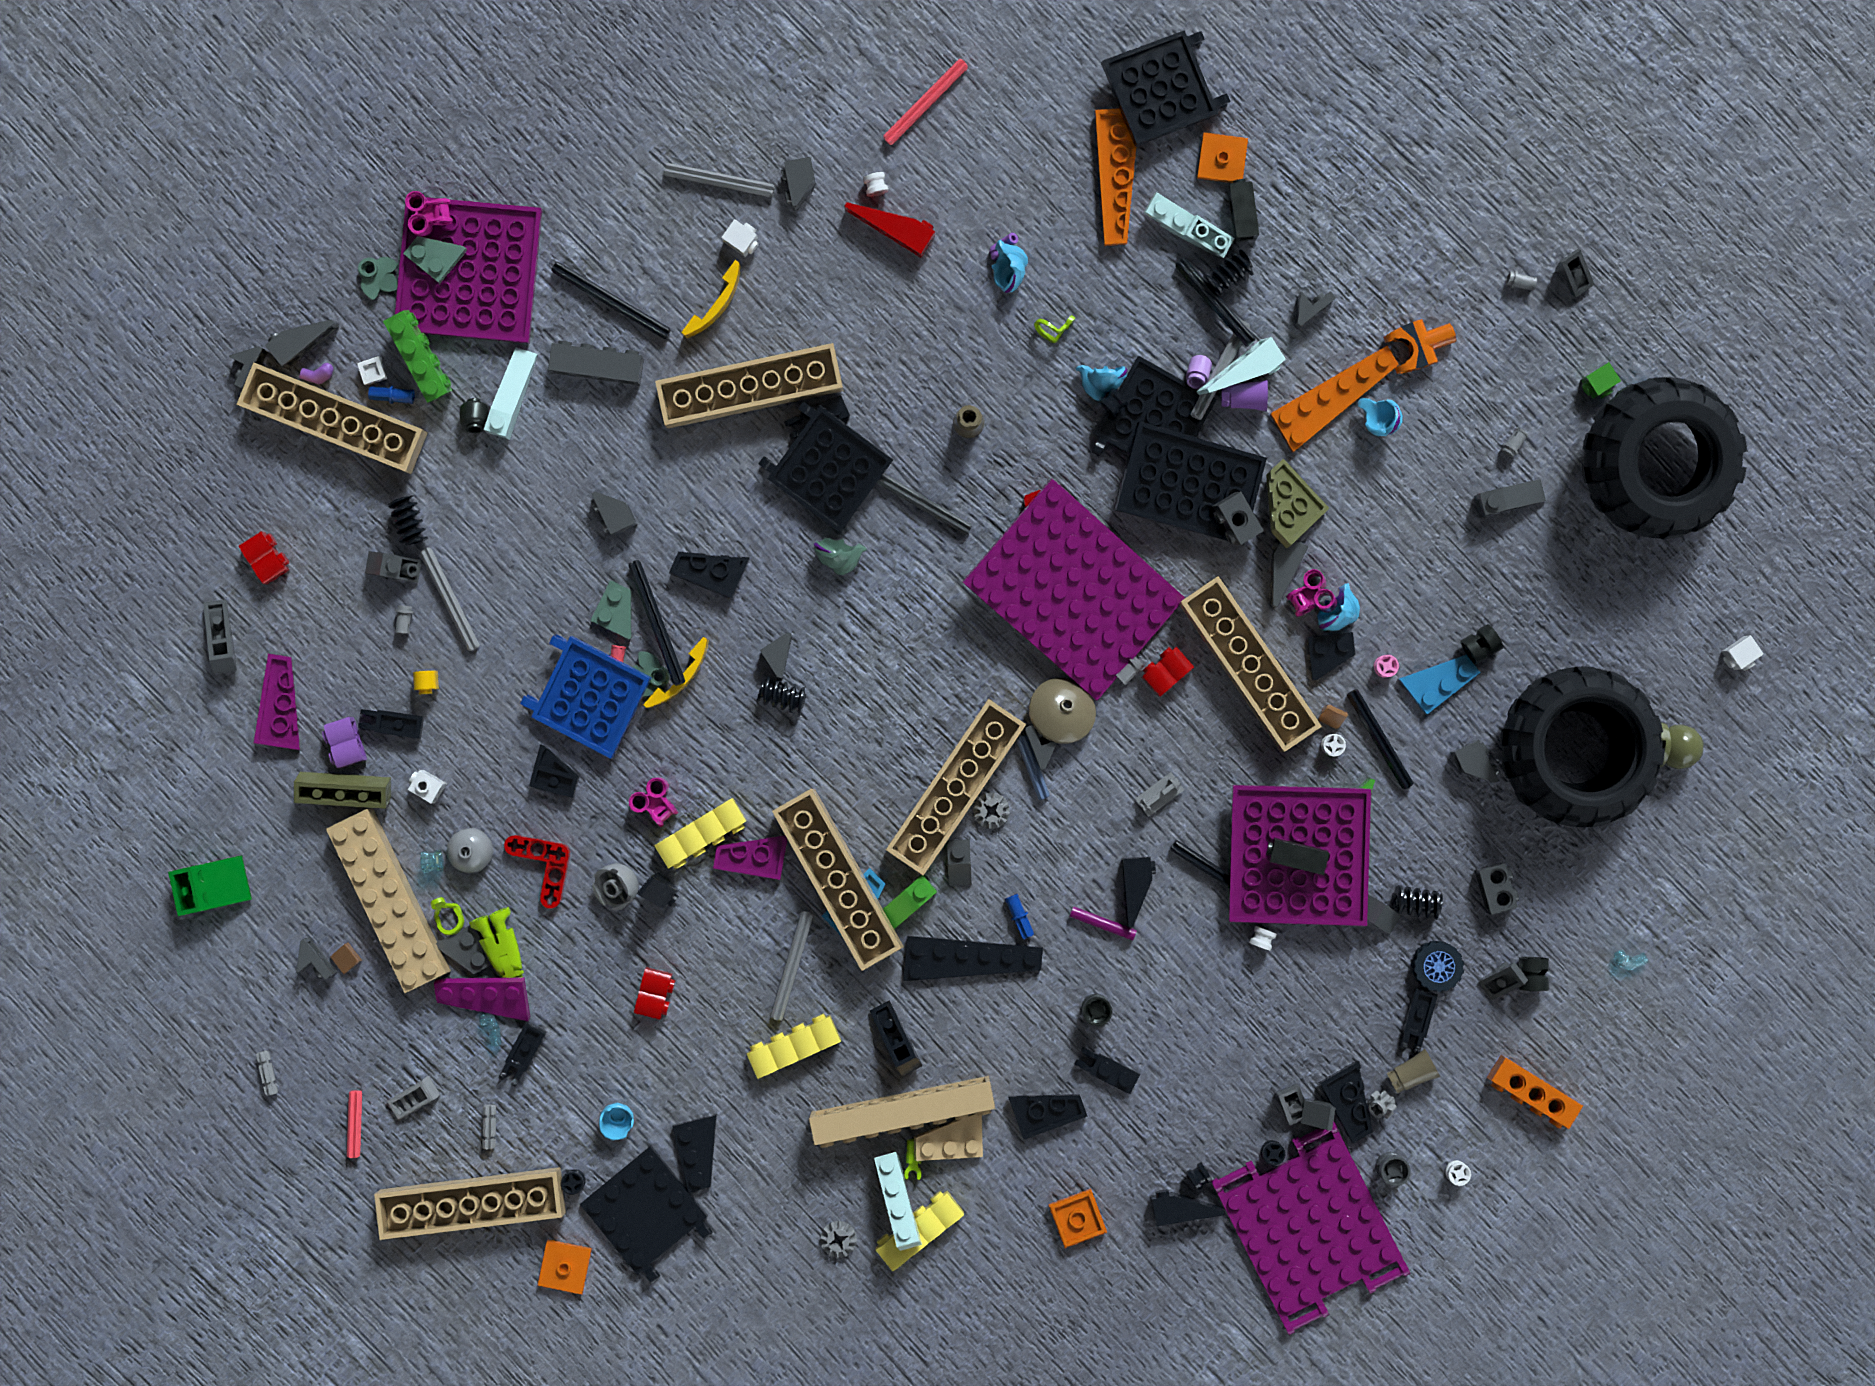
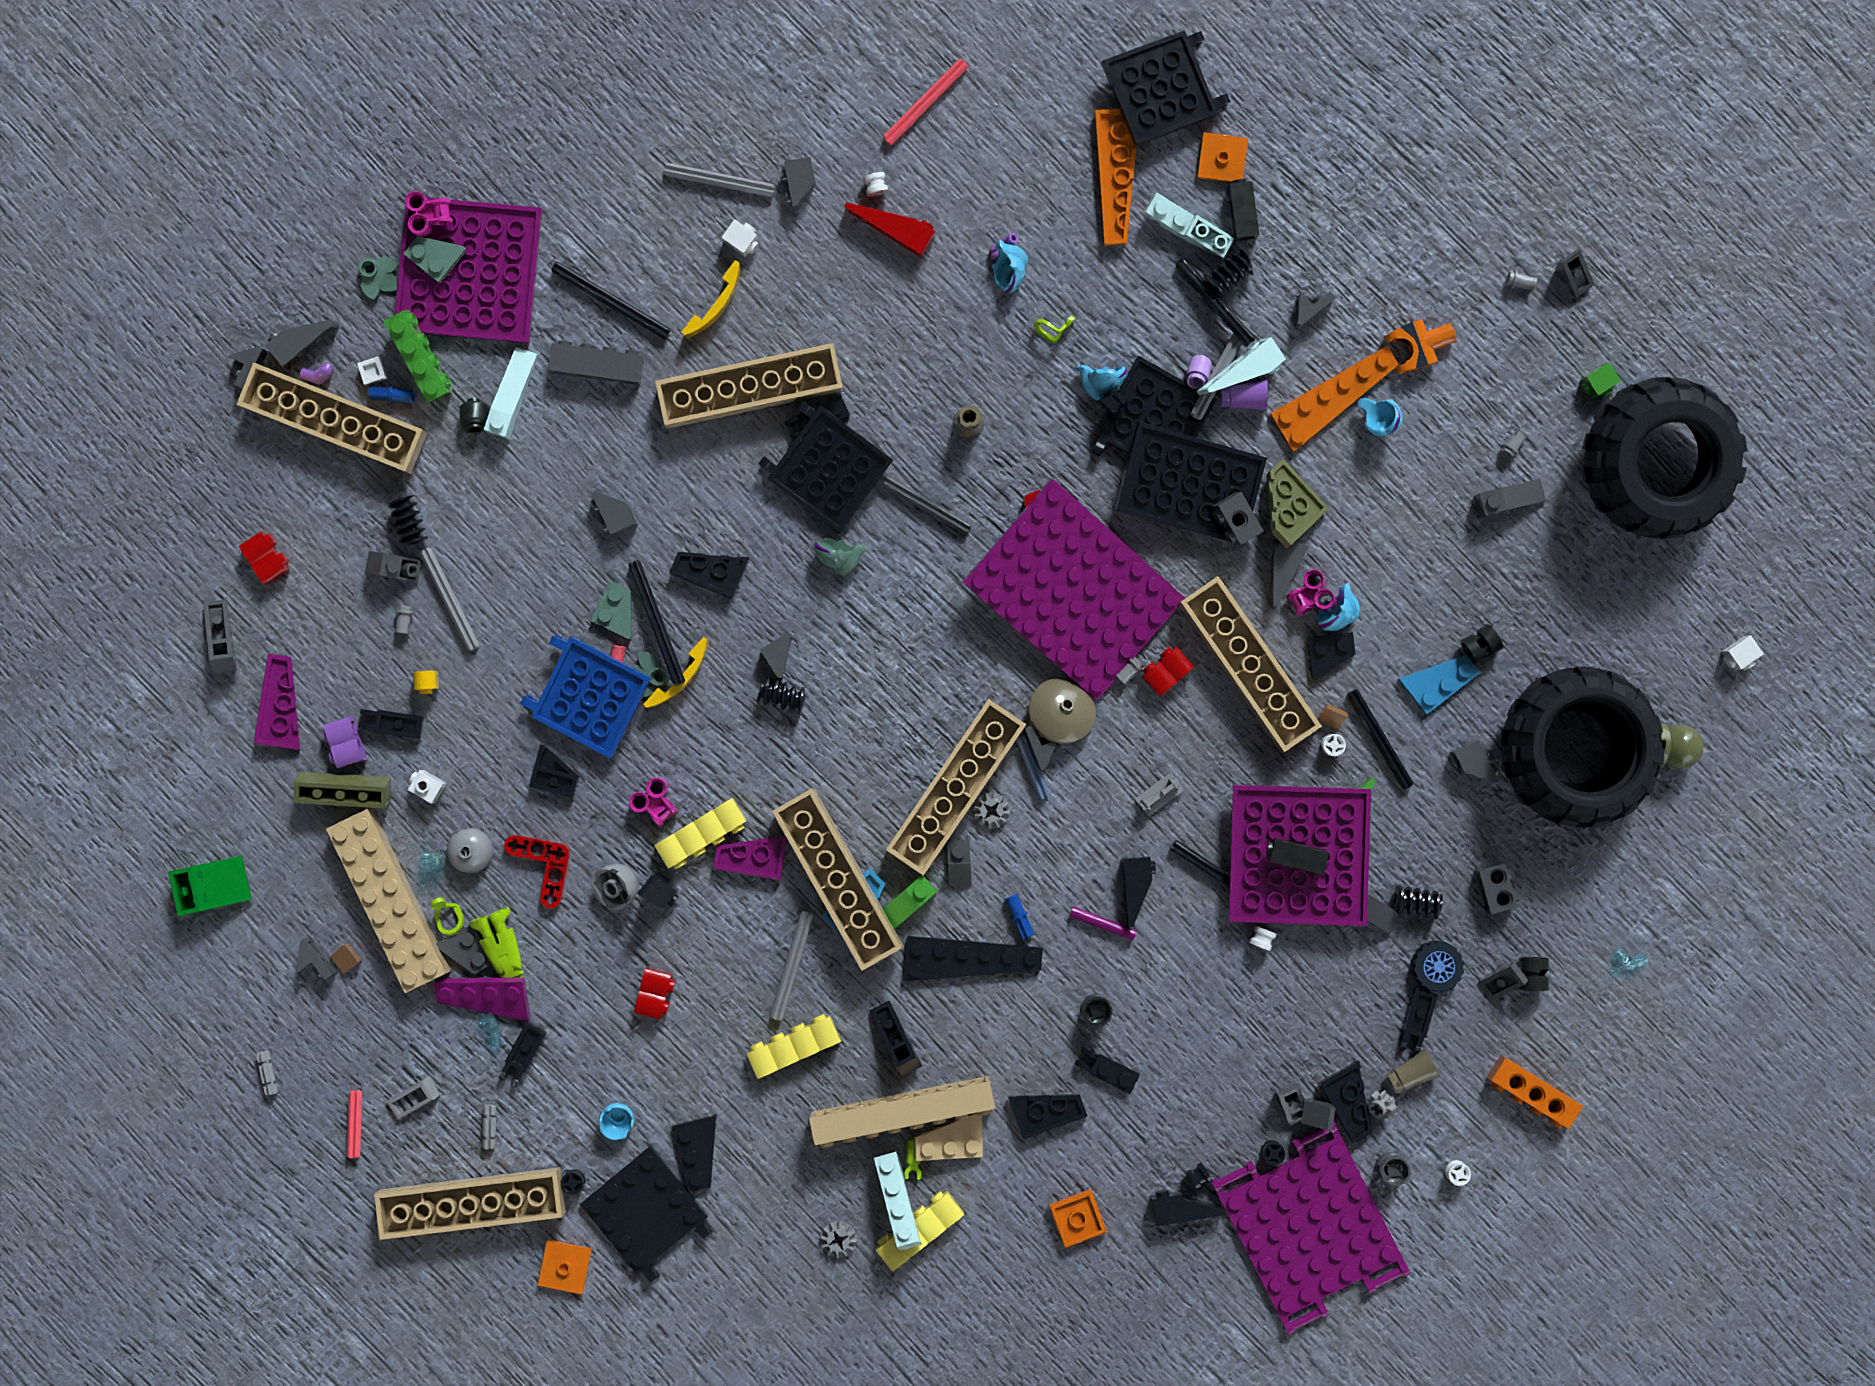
bright pink wheel [1373,655,1399,678] -> none

